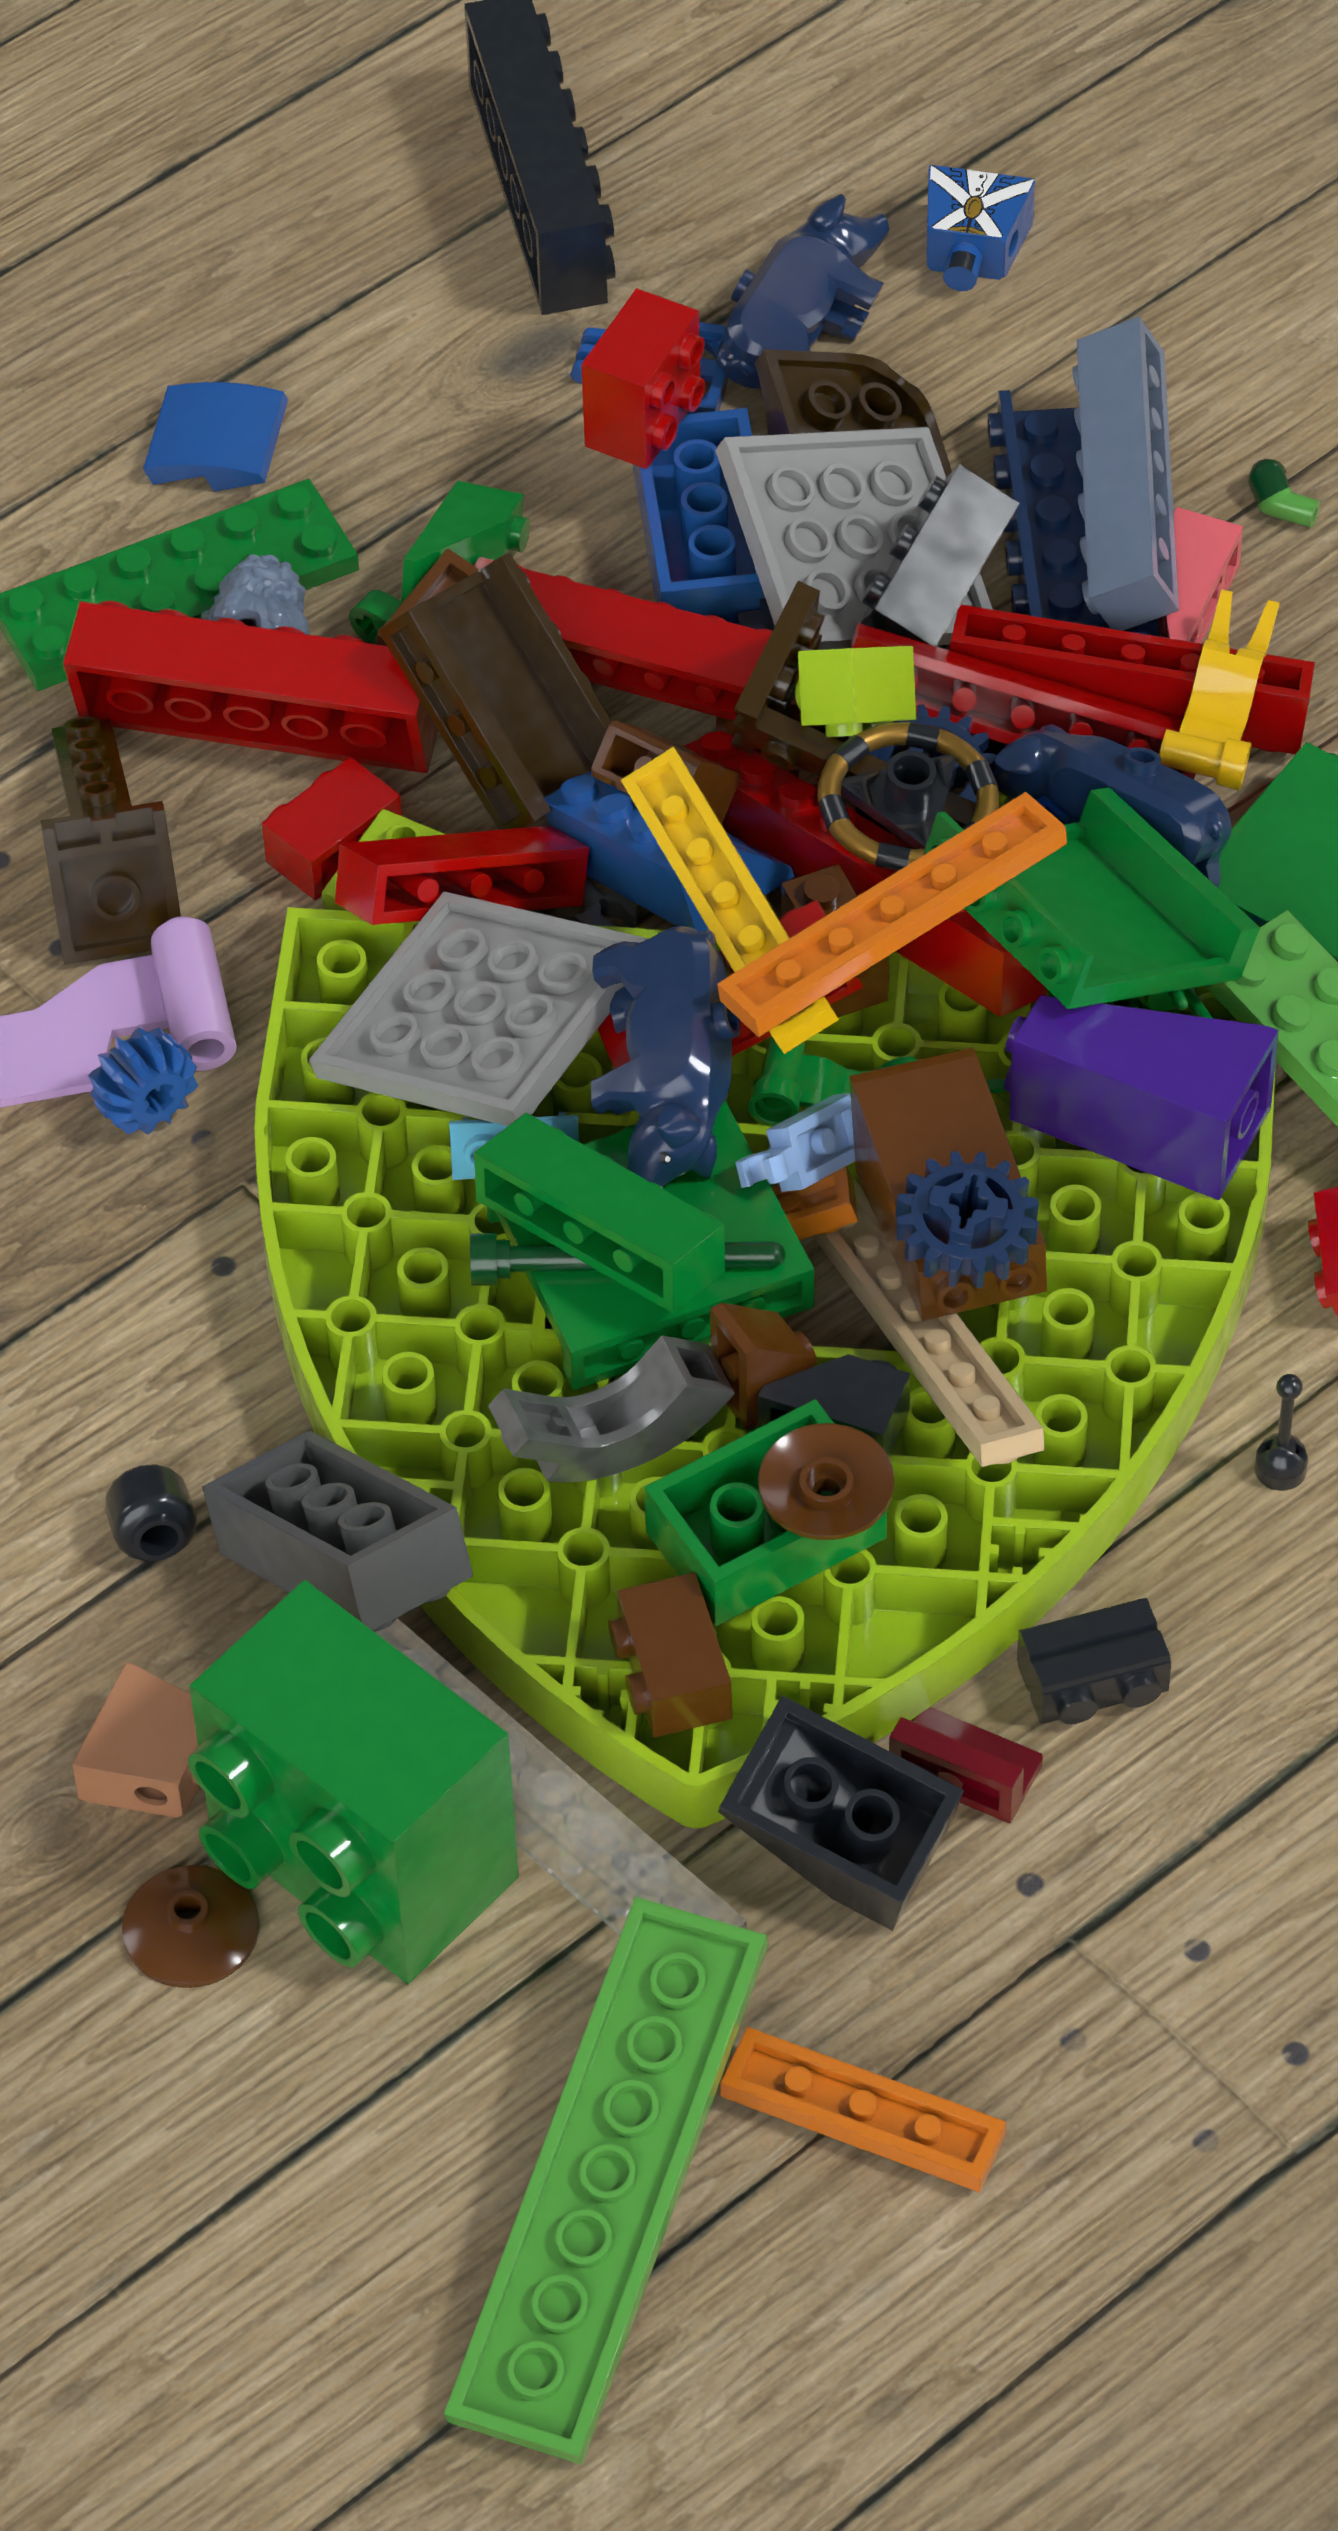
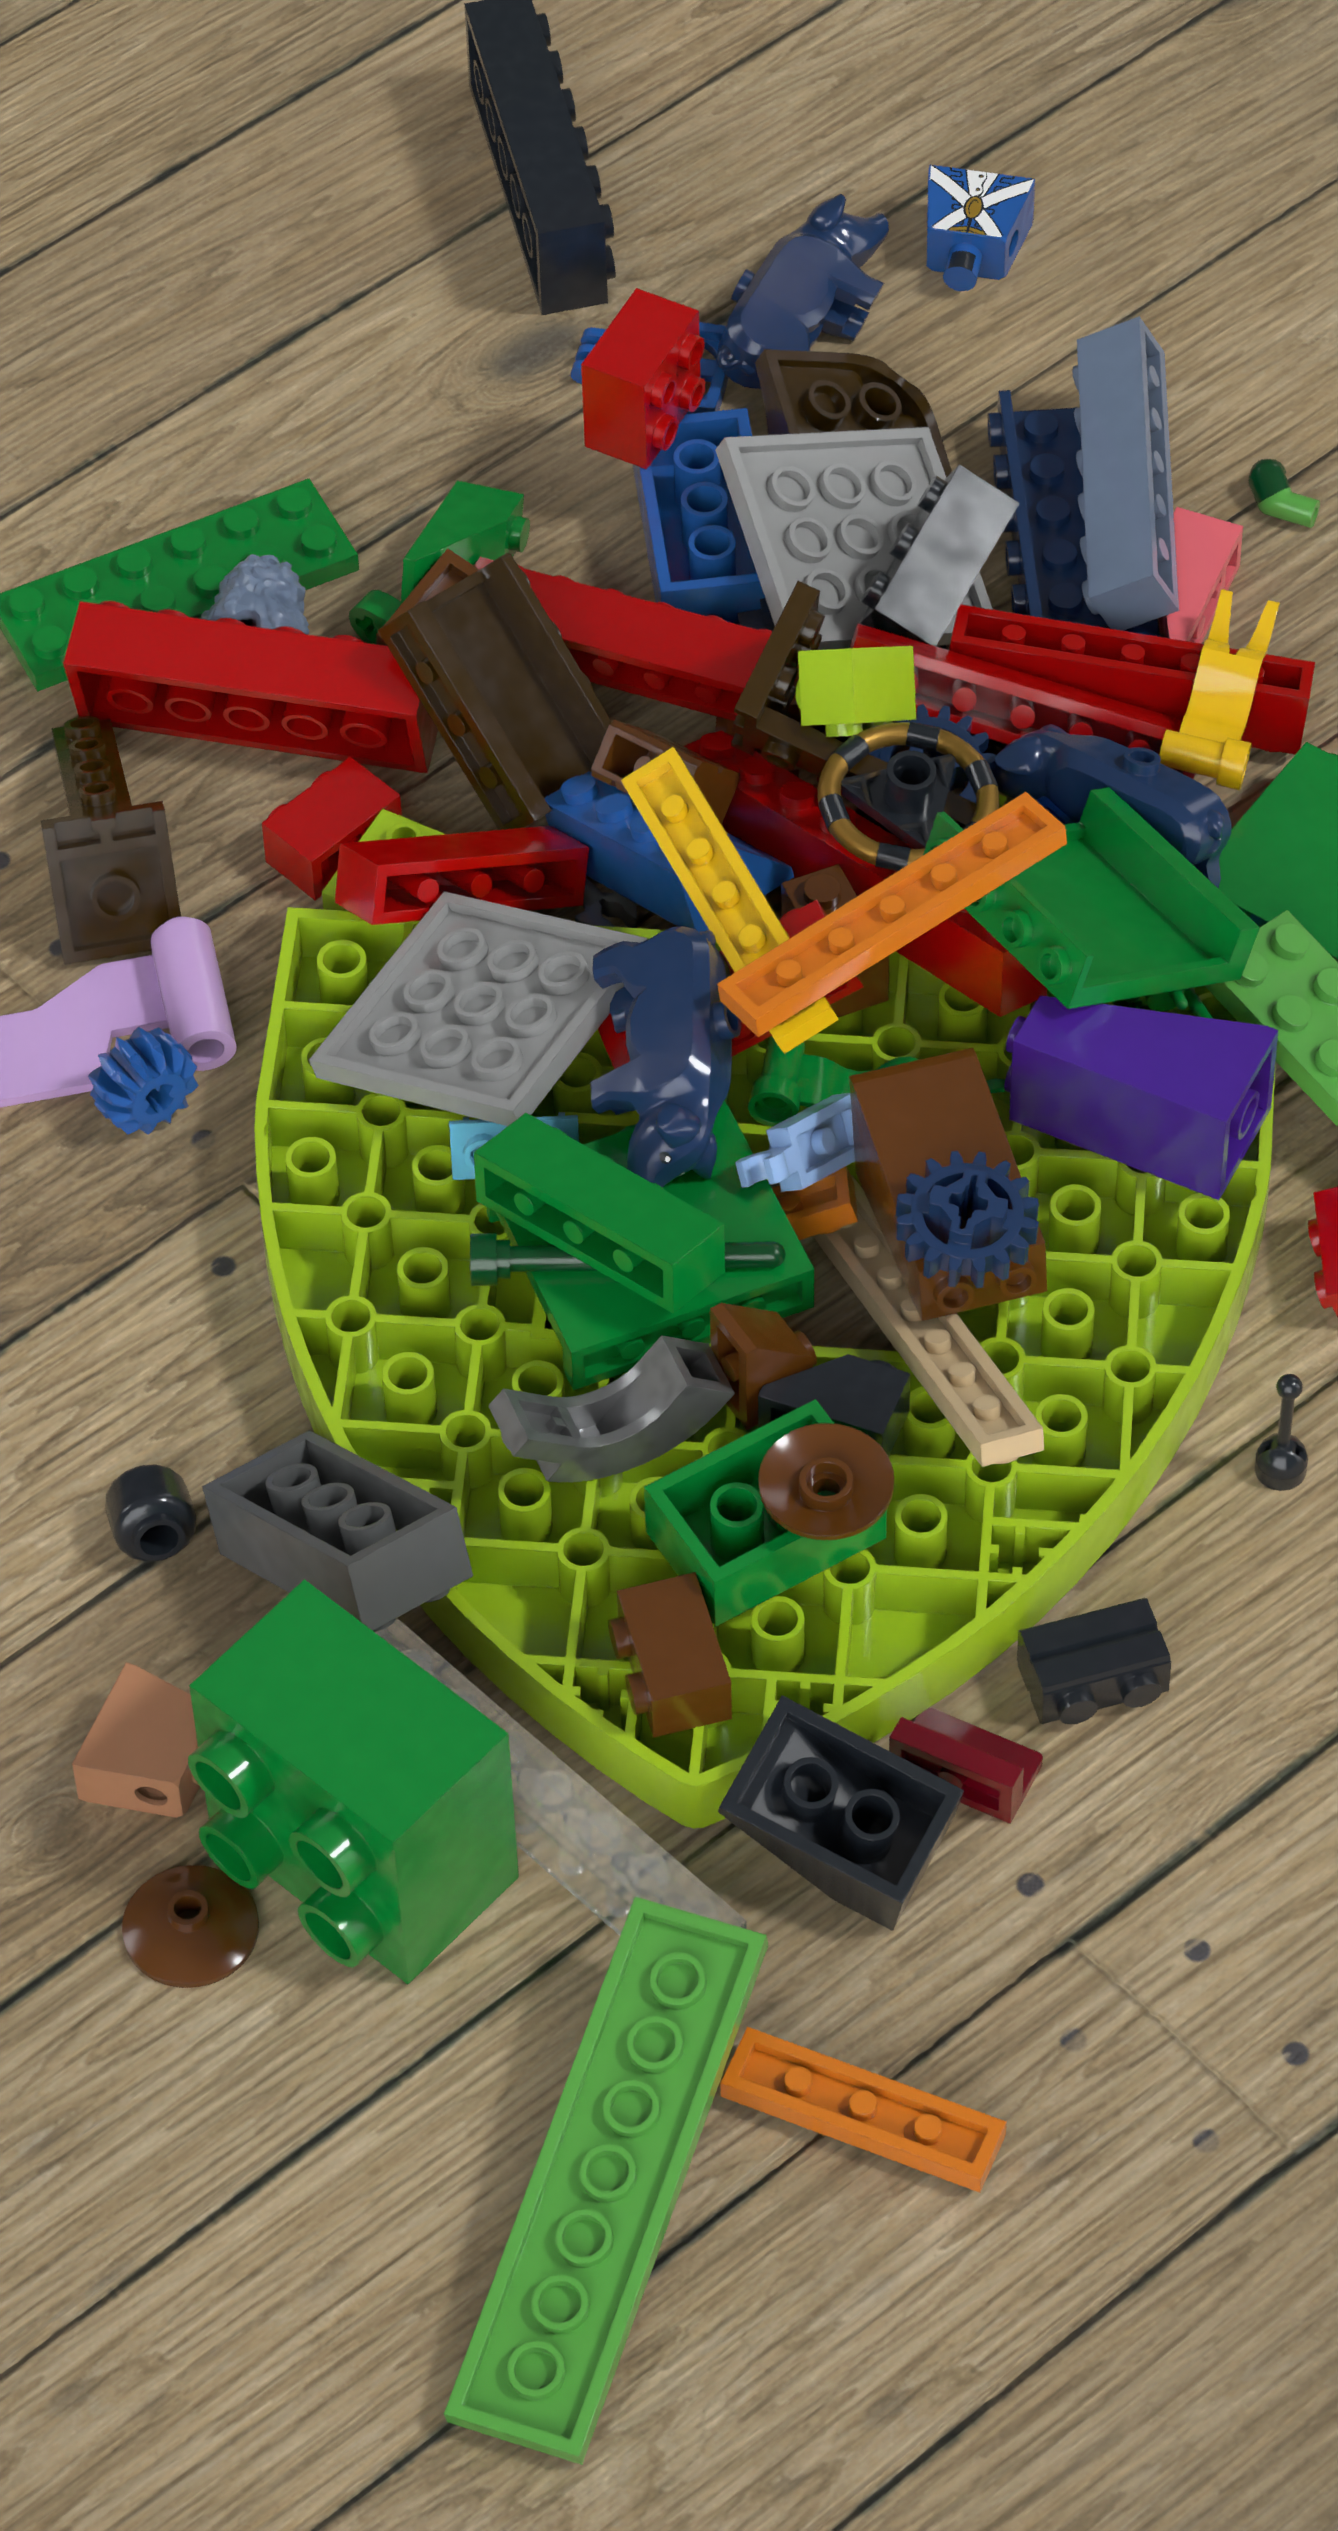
blue slope [143,382,288,492] -> none

